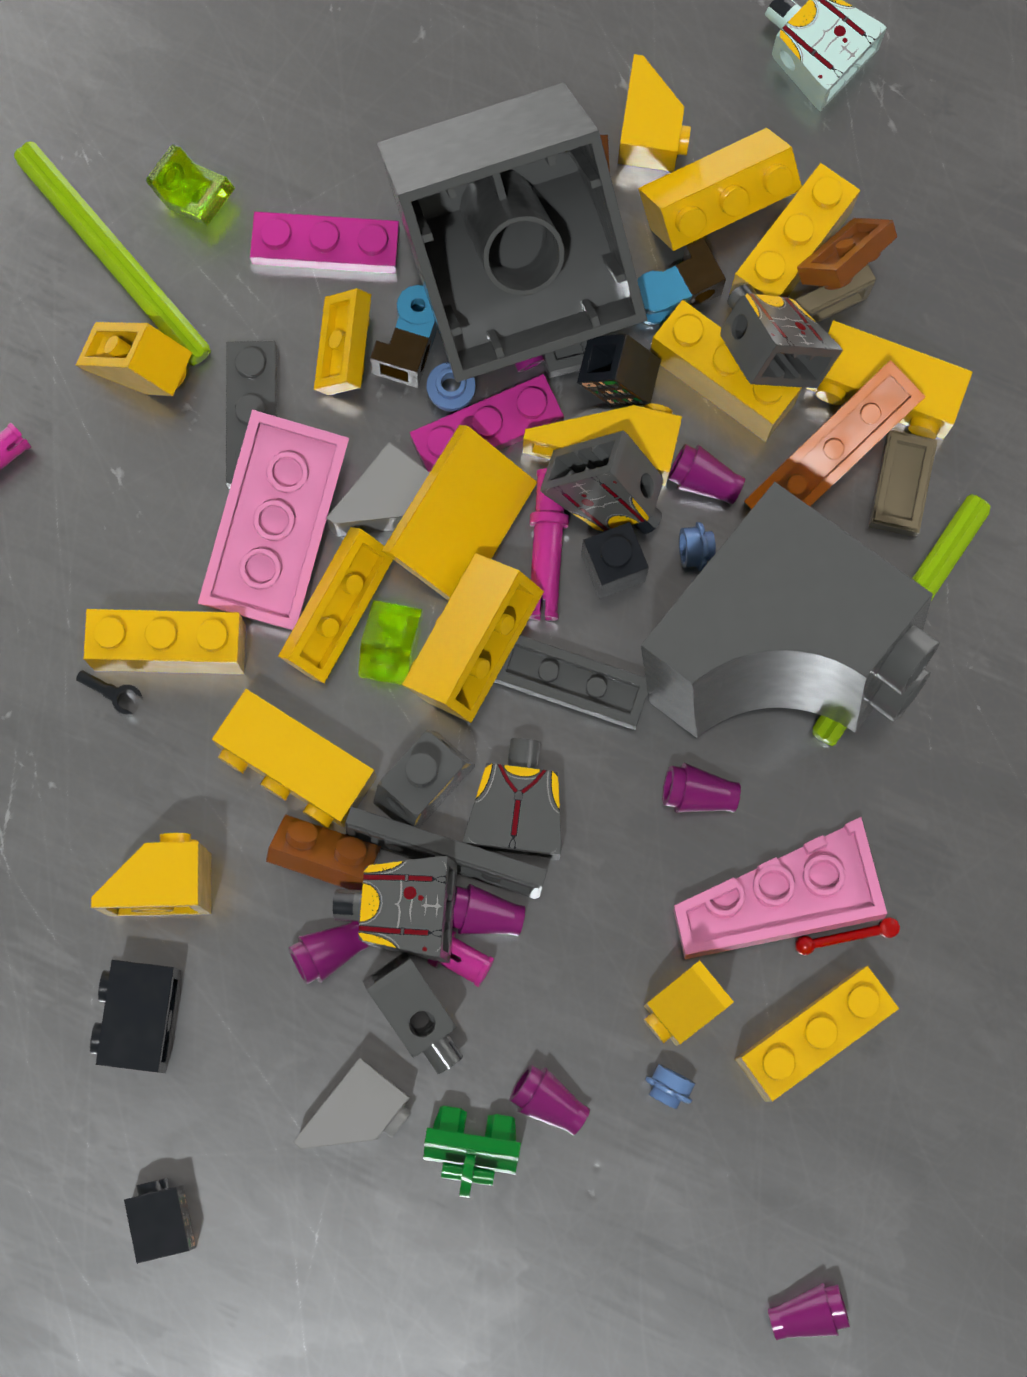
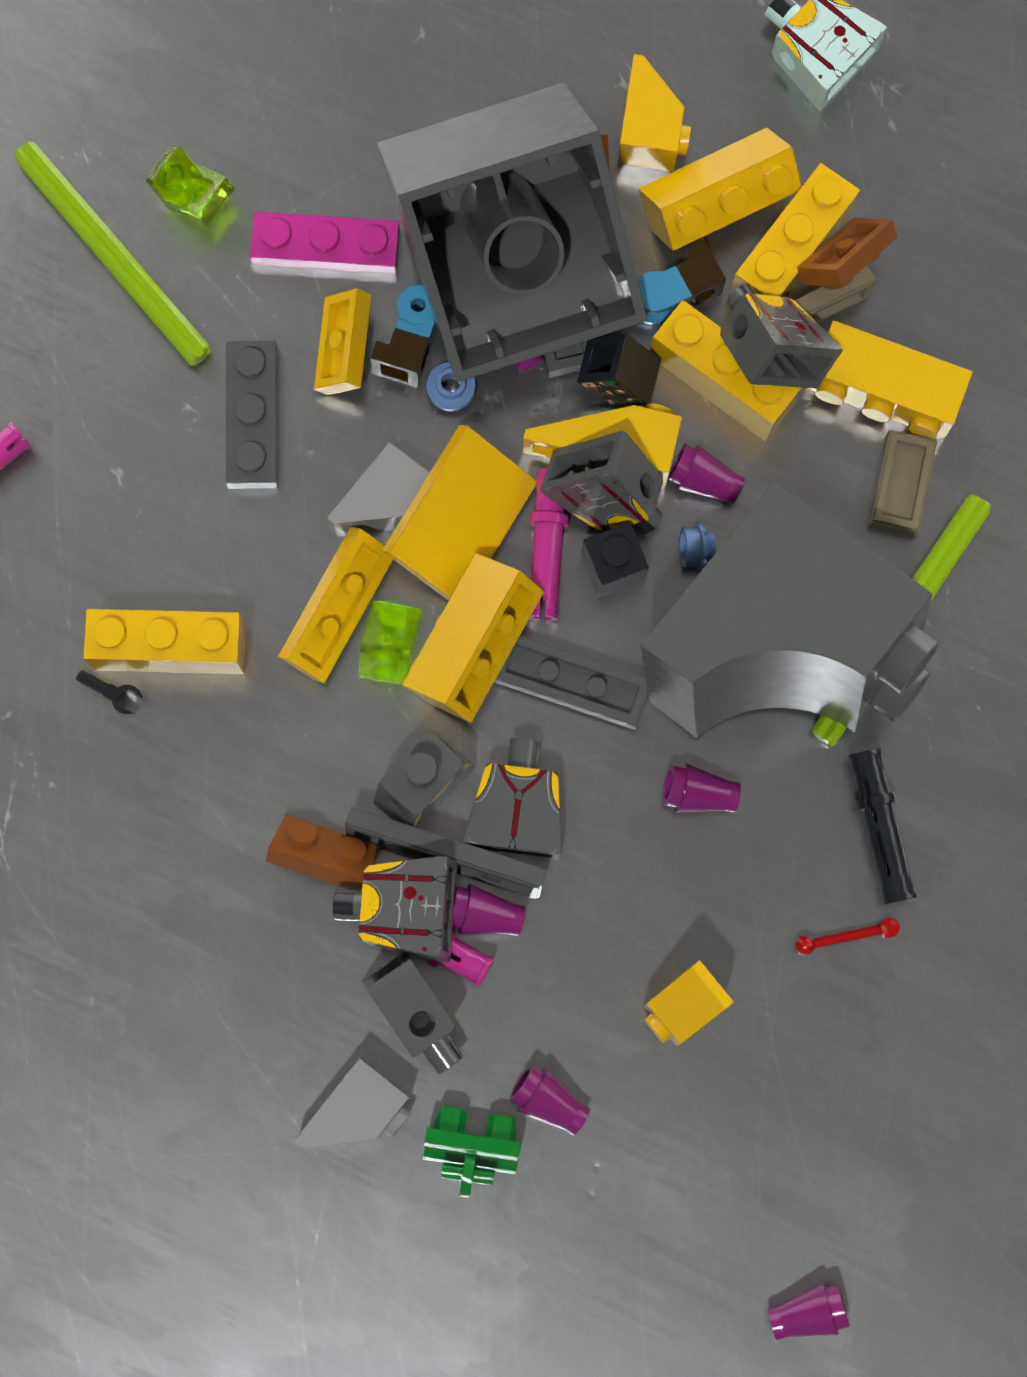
yellow slope [76,322,193,396] -> none
black brick [90,960,181,1073] -> none
yellow slope [91,833,212,916] -> none
black brick [124,1178,196,1264] -> none
bright pink plate [198,410,349,630] -> none
yellow brick [212,689,377,828] -> none
magenta cone [288,921,369,984] -> none
dark pink plate [409,374,564,472] -> none
medium blue plate [645,1064,696,1109] -> none
bright pink wing [673,817,887,960] -> none
yellow brick [735,966,899,1102] -> none
orange plate [744,360,926,509] -> none
none -> black pin [848,748,917,905]

